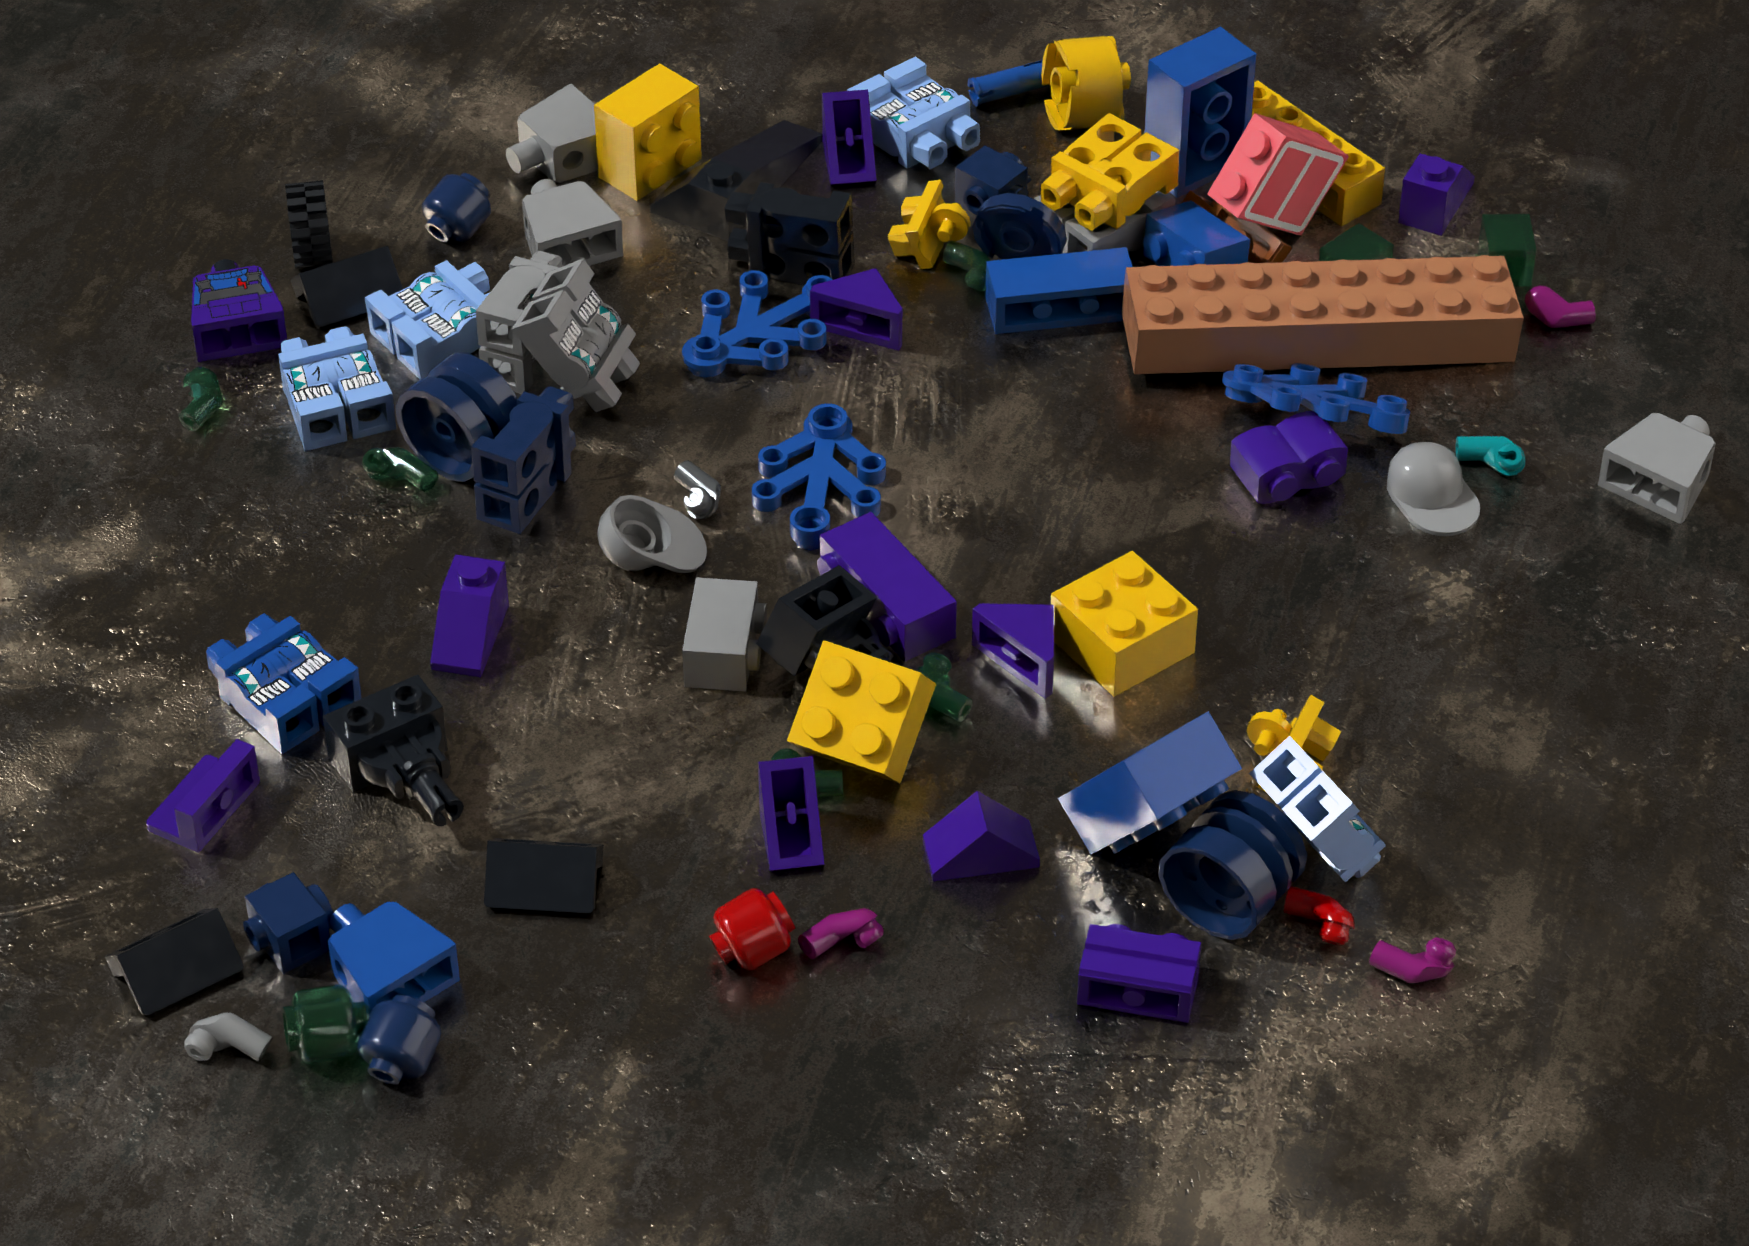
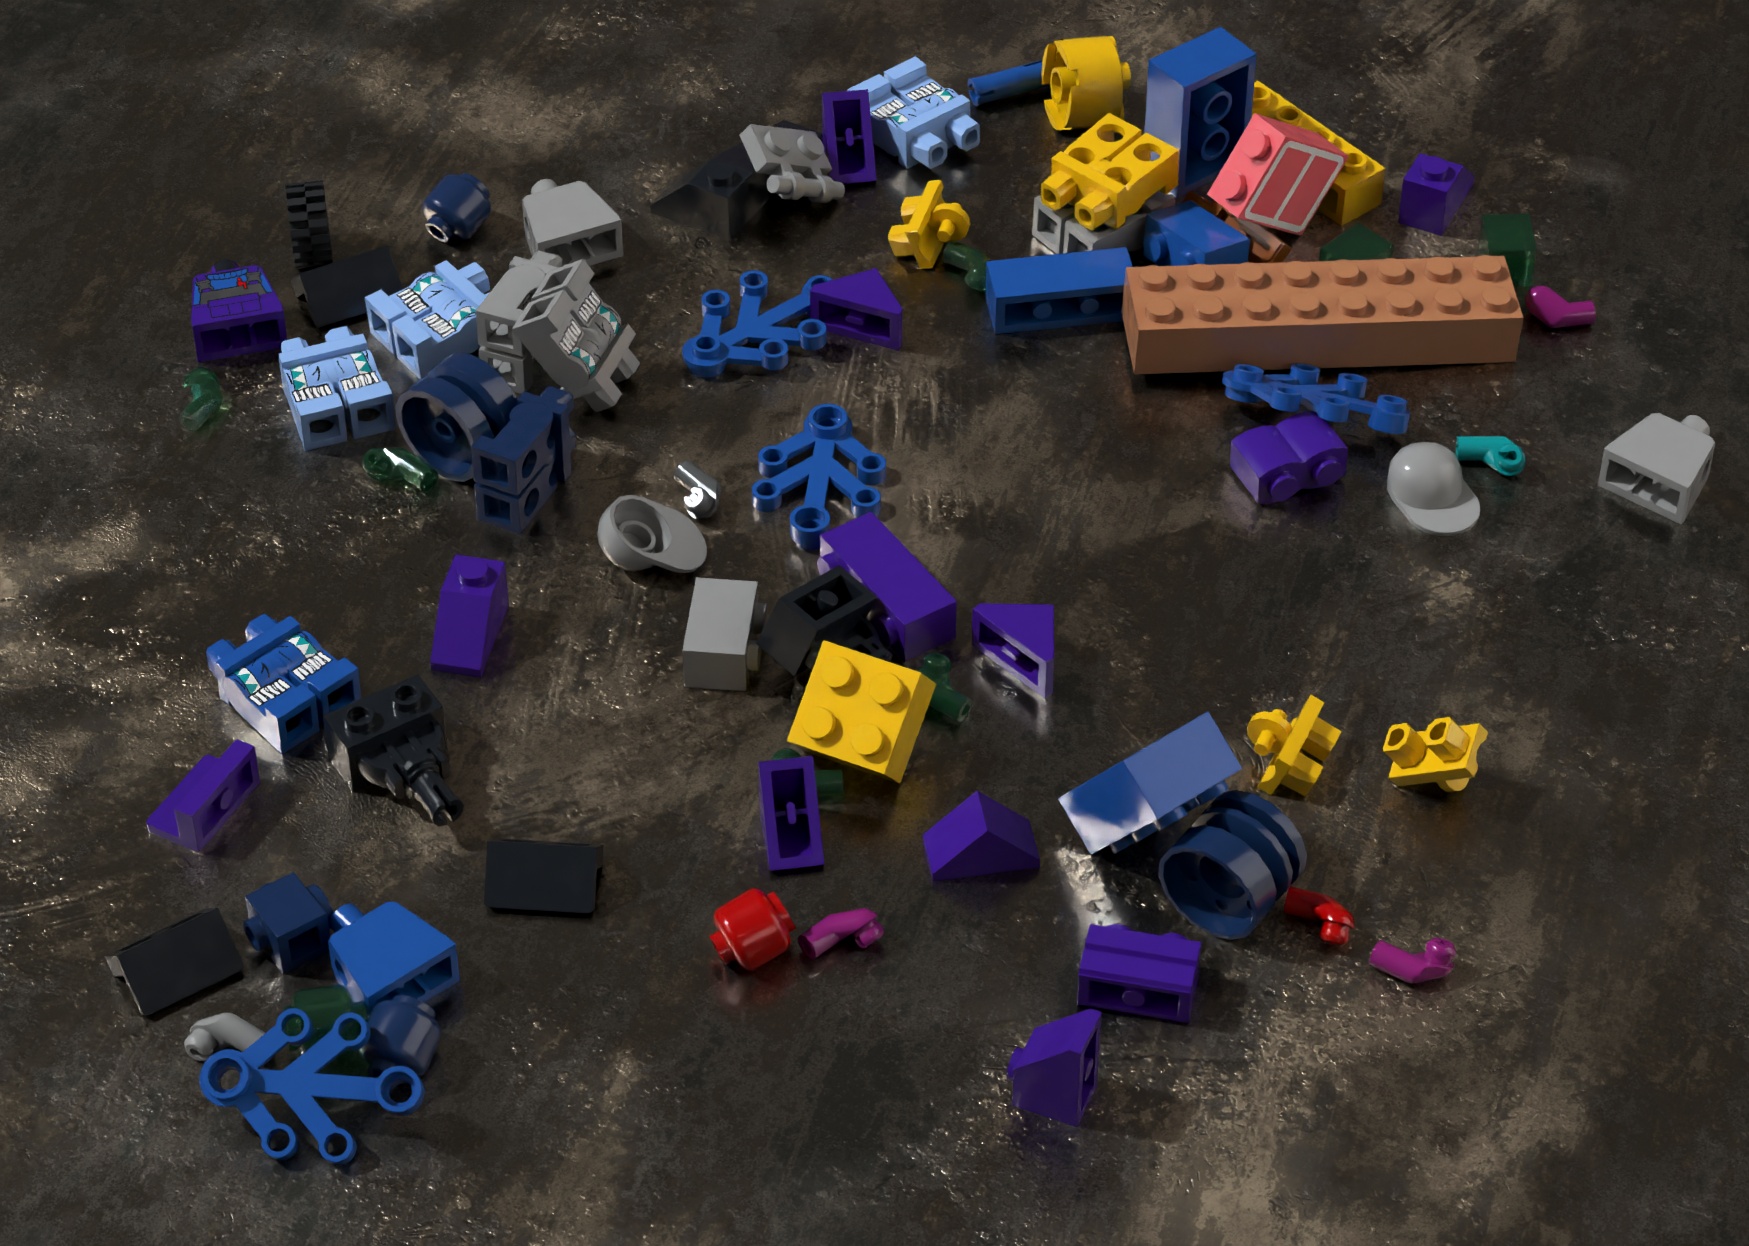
light grey torso [506,84,598,183] -> none
yellow brick [594,63,702,201] -> none
black hips [724,182,855,286] -> none
dark blue brick [955,145,1032,215] -> none
dark blue tile [972,193,1067,260] -> none
yellow brick [1051,550,1198,697] -> none
light blue hips [1249,736,1386,882] -> none
none -> blue plant [199,1008,425,1165]
none -> light grey plate [739,124,845,203]
none -> dark purple slope [1006,1009,1102,1127]
none -> yellow hips [1383,717,1488,792]

